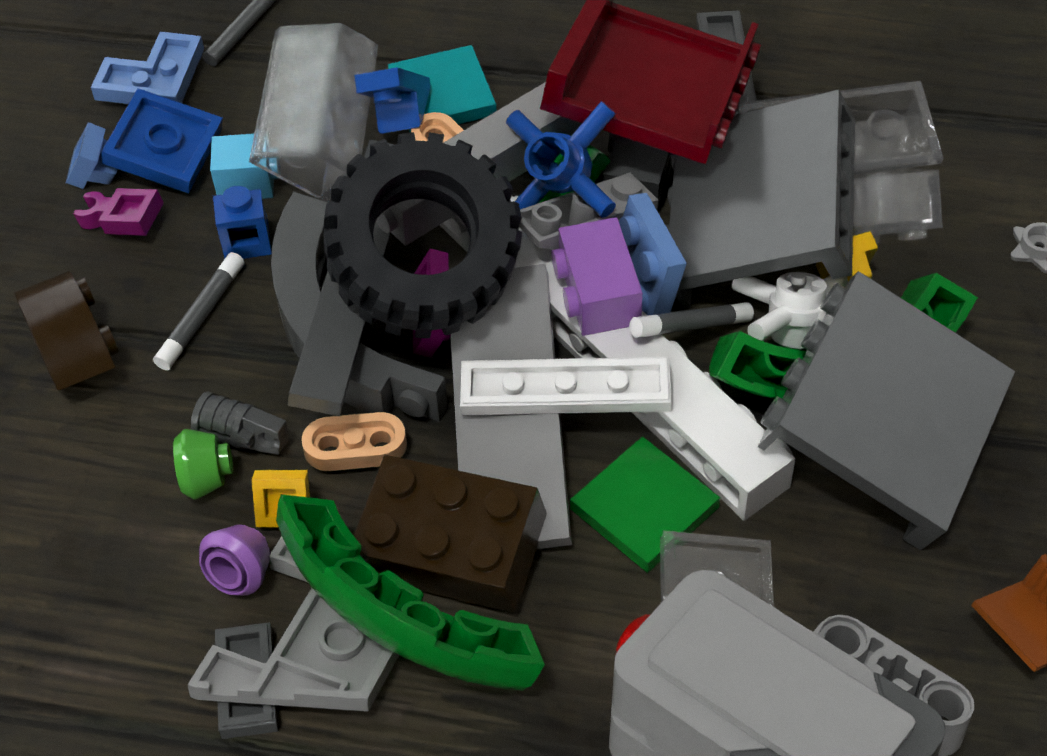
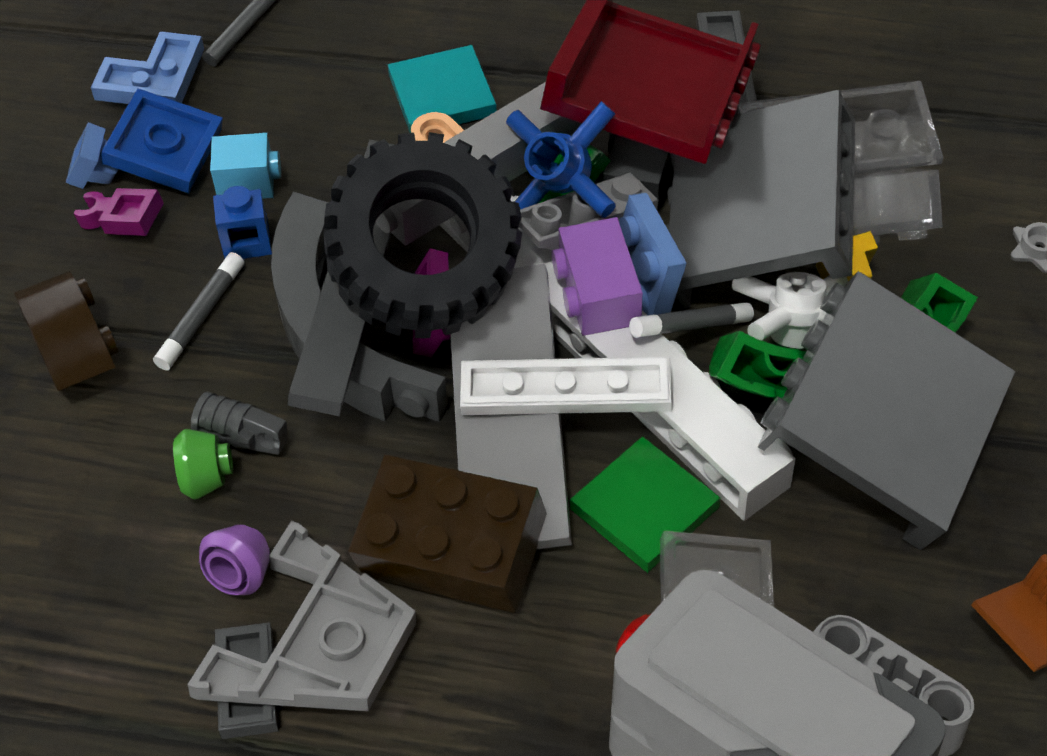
clear slope [249,23,378,202] -> none
yellow tile [252,470,310,527] -> none
green brick [276,494,545,691] -> none
light nougat plate [301,412,407,471] -> none
blue slope [354,67,431,134] -> none

